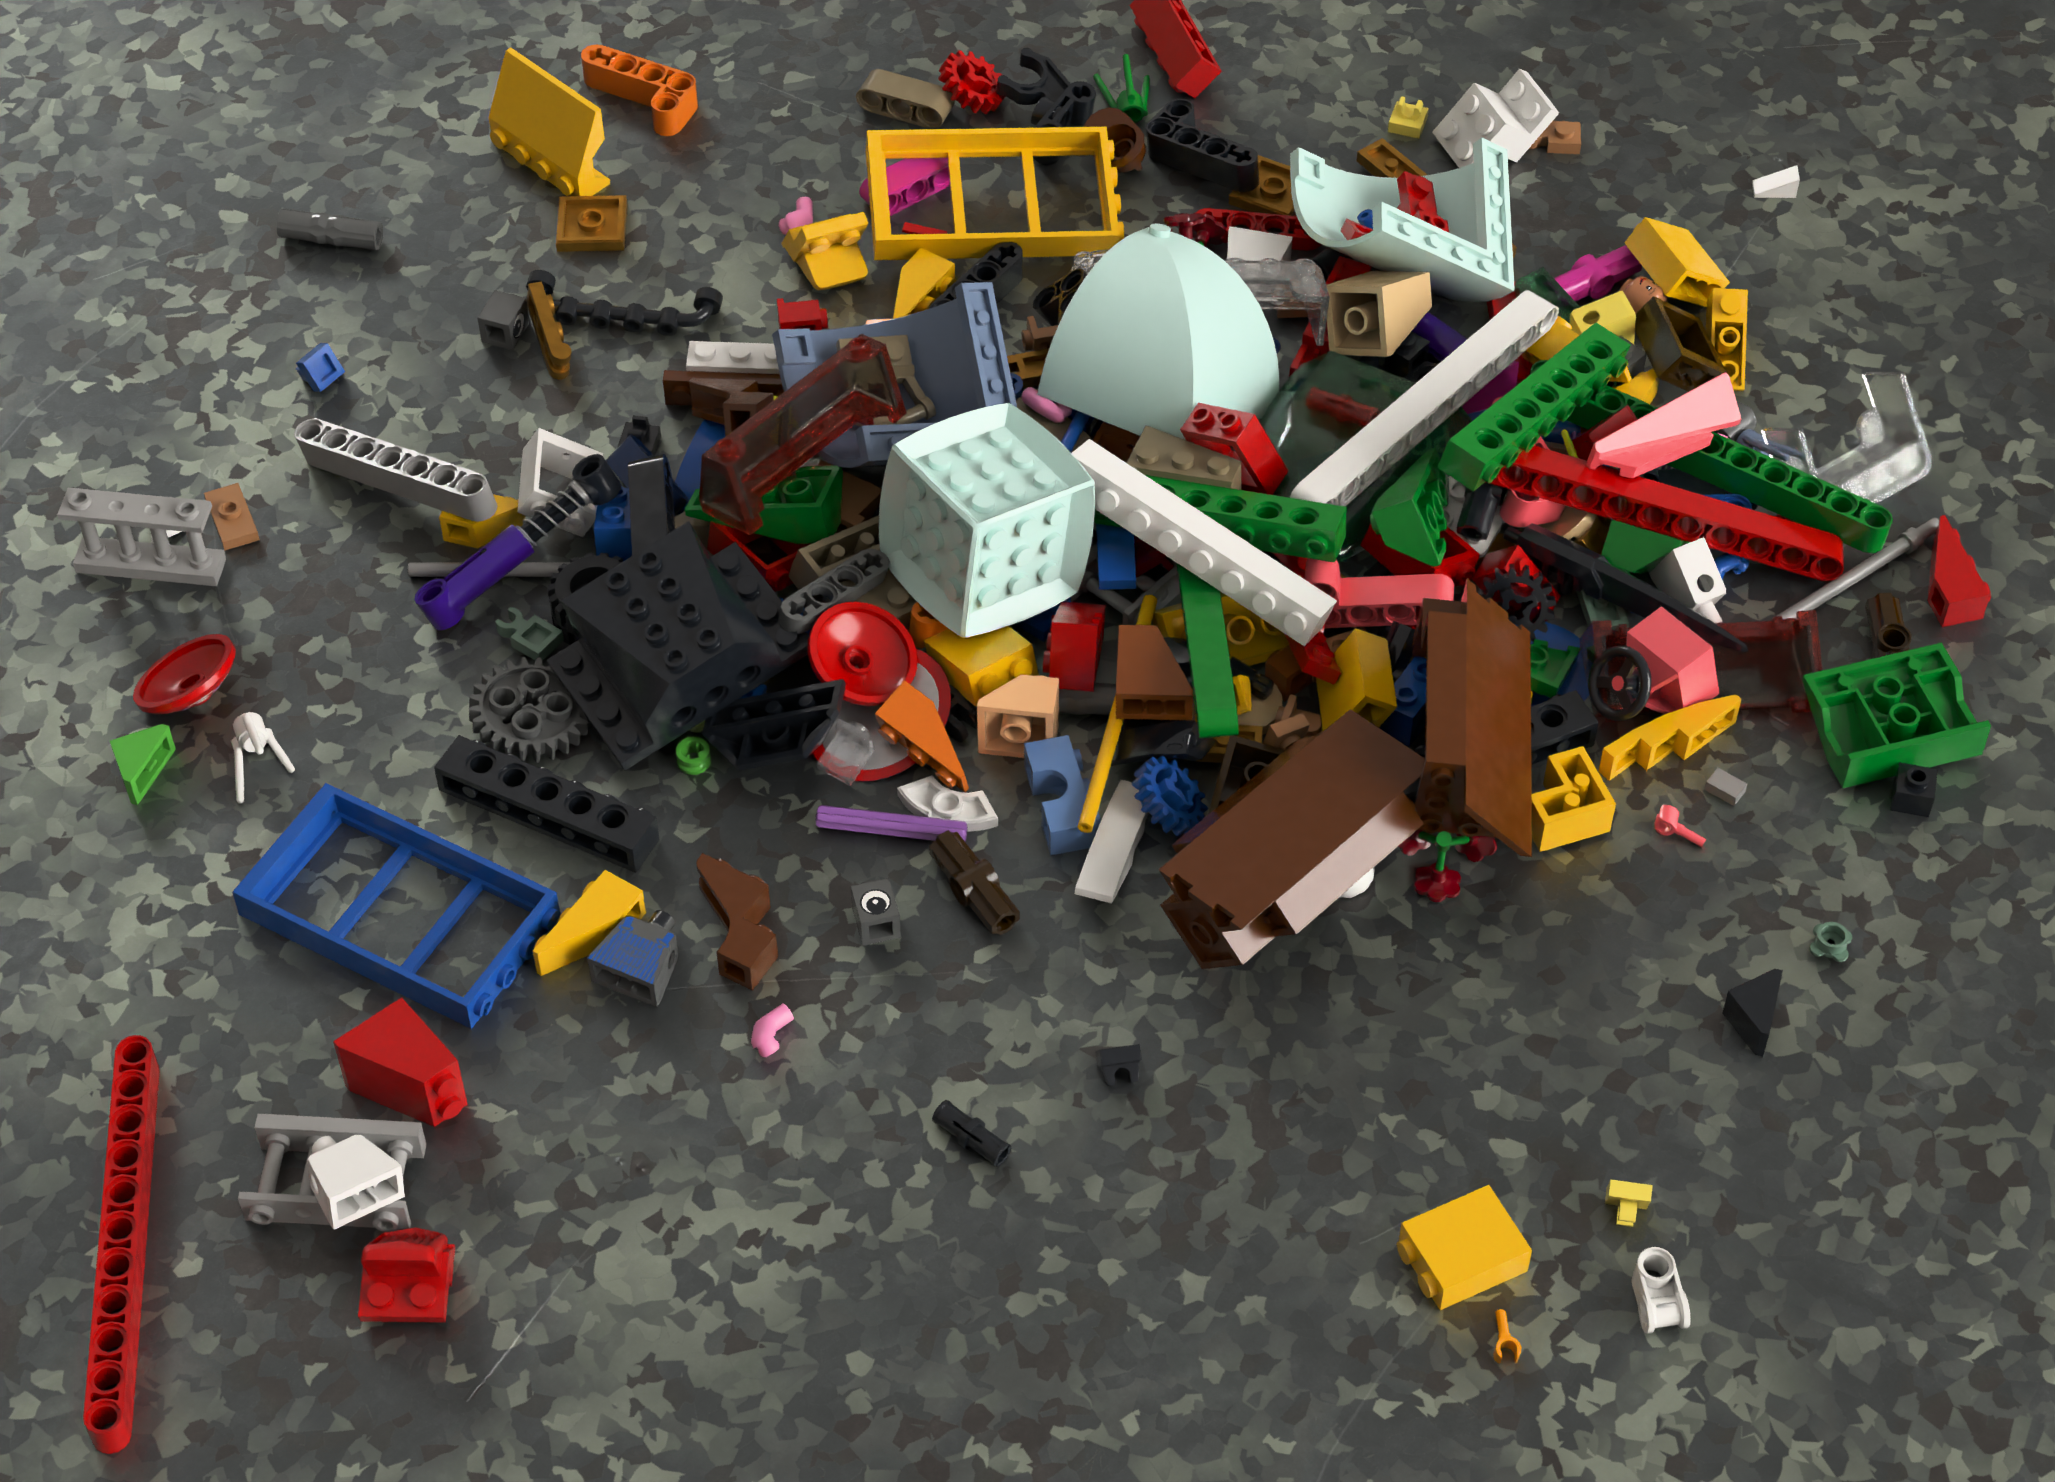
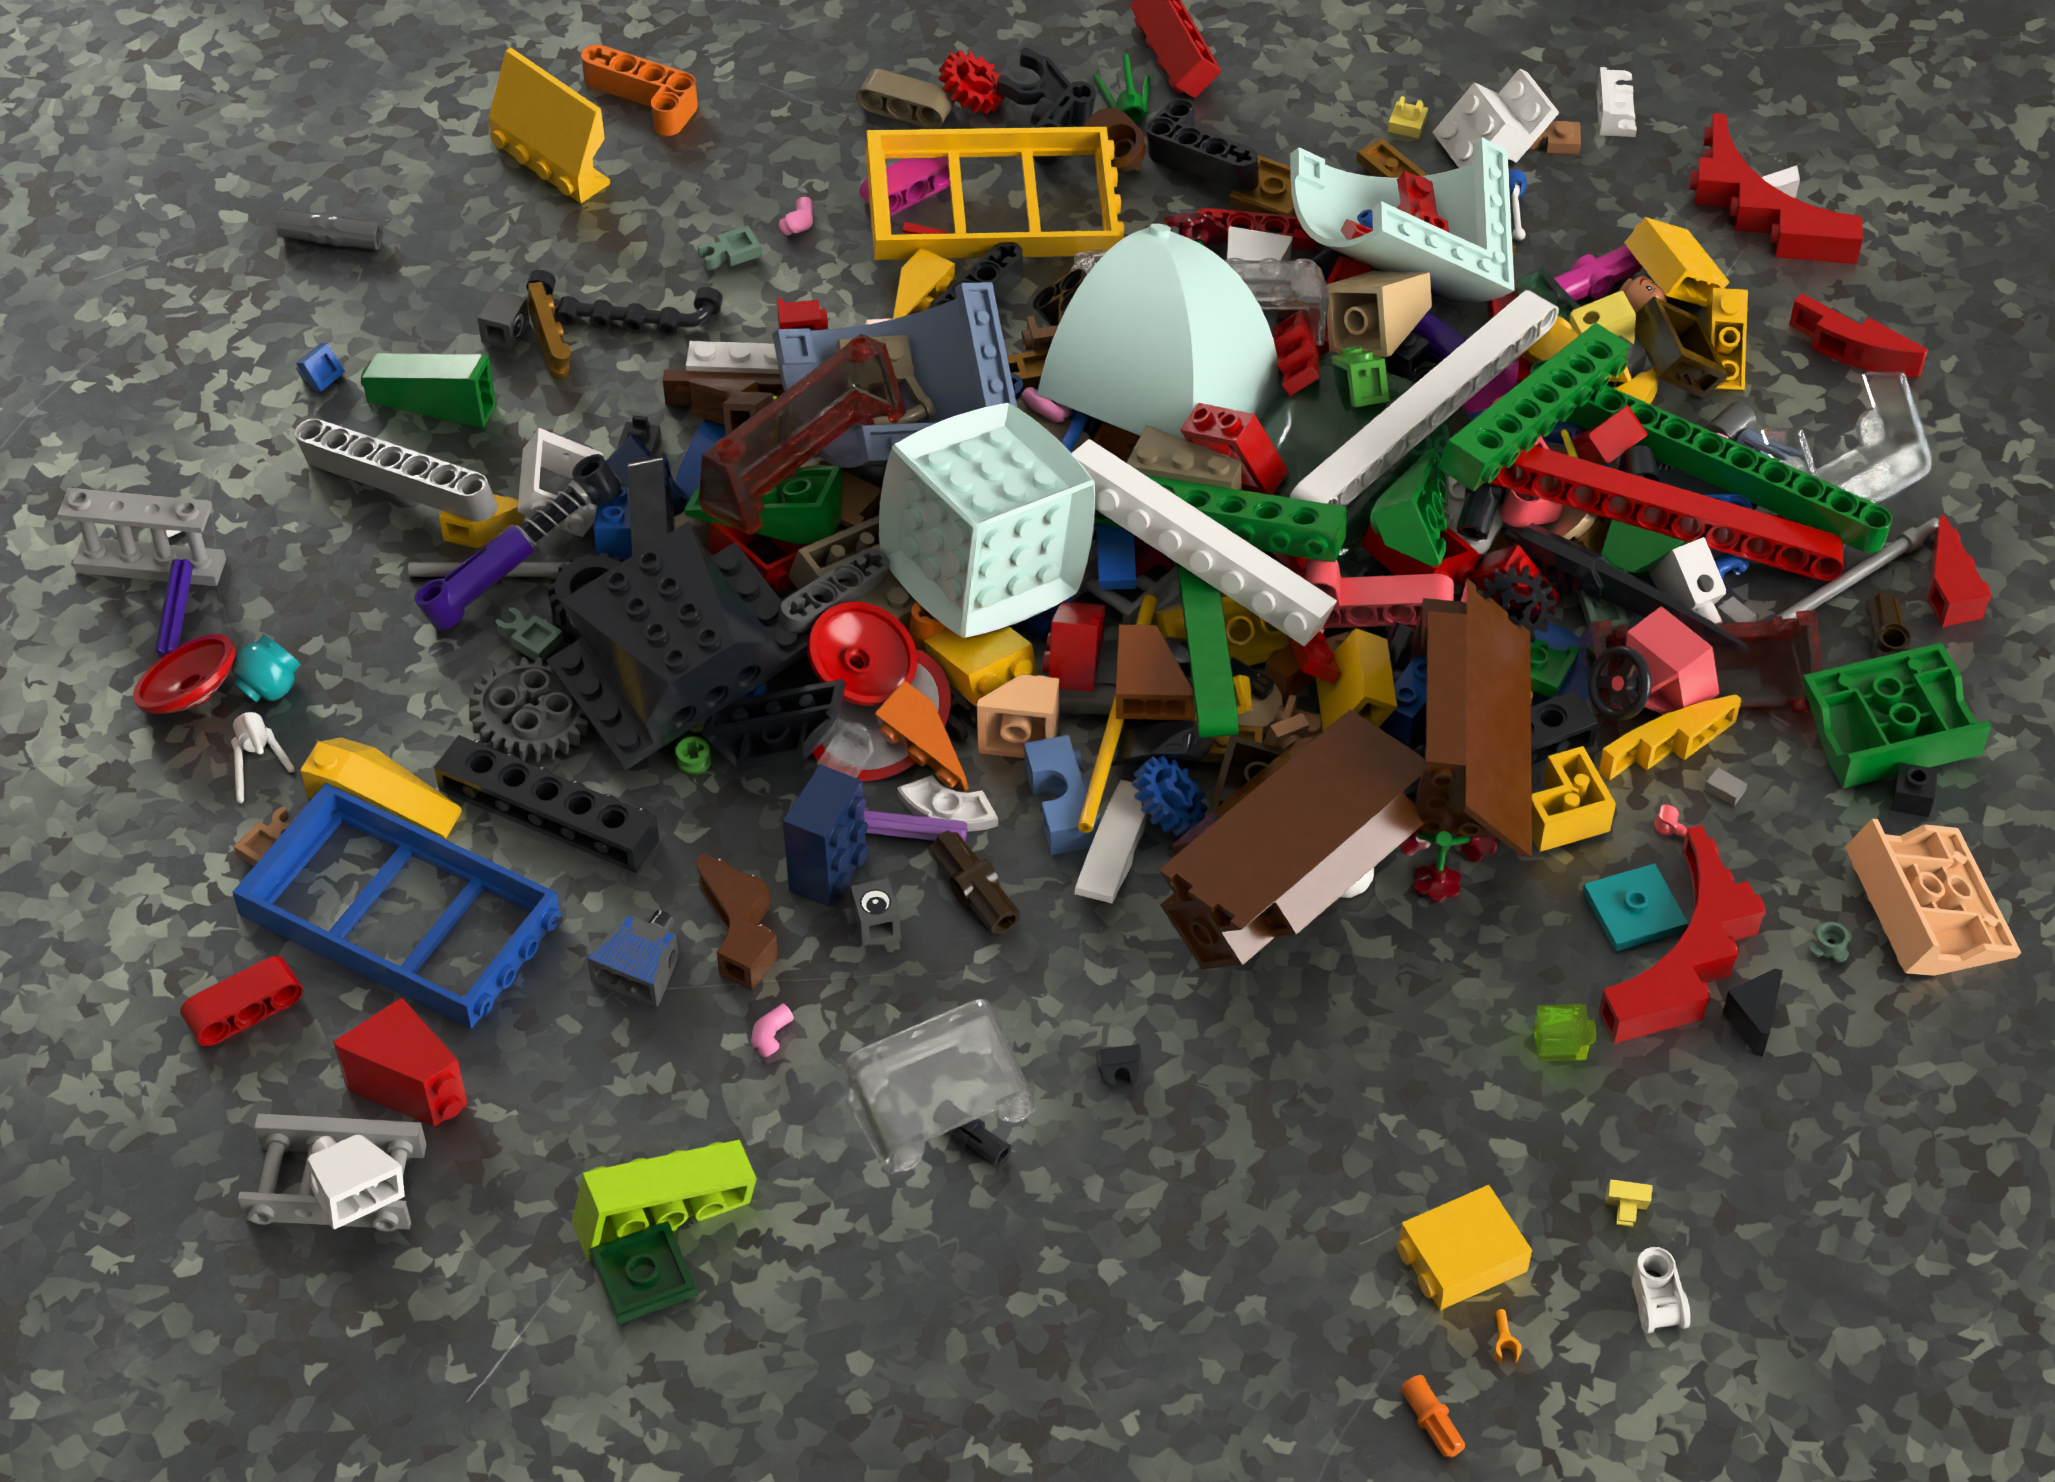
red beam [83,1035,160,1454] -> none
bright green slope [110,724,176,805] -> none
medium nougat plate [204,483,260,551] -> none
red piece [358,1227,455,1323] -> none
yellow slope [533,870,646,976] -> none
pearl gold tile [556,195,627,252] -> none
yellow piece [782,212,869,290] -> none
clear red pin [1305,387,1380,427] -> none
wedge [1586,372,1741,478] -> none
none -> dark purple axle [155,559,193,658]
none -> red beam [180,956,303,1046]
none -> teal piece [232,634,301,703]
none -> medium nougat plate [233,807,296,866]
none -> yellow wedge [300,737,462,840]
none -> green slope [361,353,497,429]
none -> lime wedge [572,1139,757,1262]
none -> dark green plate [589,1221,698,1325]
none -> sand green plate [698,225,762,270]
none -> dark blue brick [783,764,869,907]
none -> clear windscreen [843,999,1035,1175]
none -> red slope [1272,309,1320,396]
none -> bright green bracket [1331,346,1390,407]
none -> orange axle [1400,1375,1465,1458]
none -> hinge [1508,170,1527,241]
none -> clear neon green brick [1533,1004,1596,1061]
none -> teal plate [1582,863,1689,952]
none -> white hinge [1596,67,1637,137]
none -> red arch [1599,825,1765,1044]
none -> red arch [1689,113,1863,264]
none -> light grey piece [1717,597,1757,635]
none -> red slope [1789,293,1928,377]
none -> light nougat piece [1845,819,2021,976]

